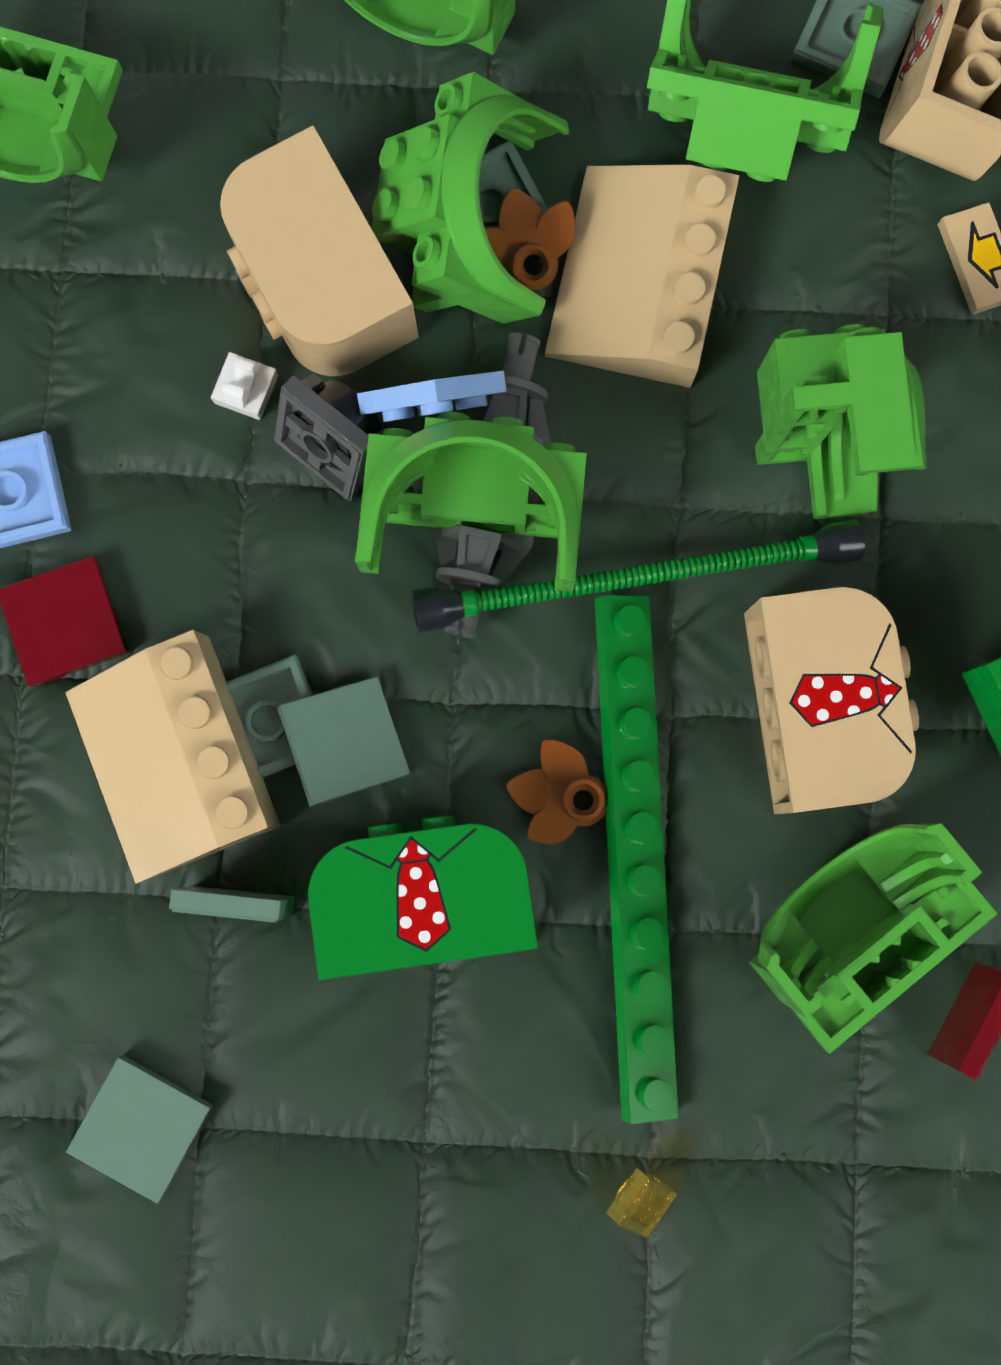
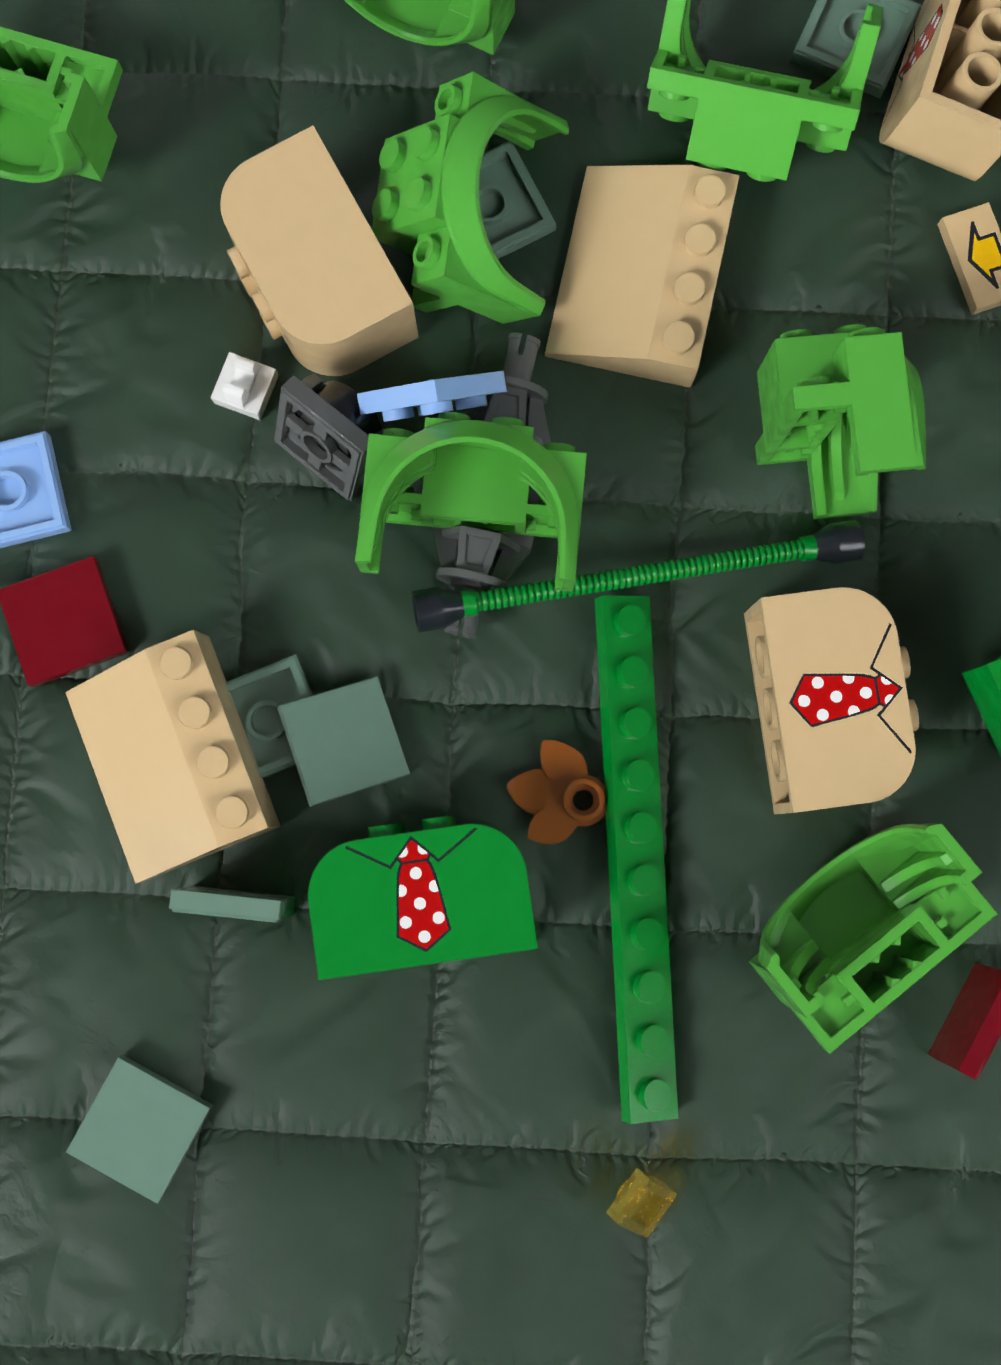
dark orange plate [485,188,575,291] -> none

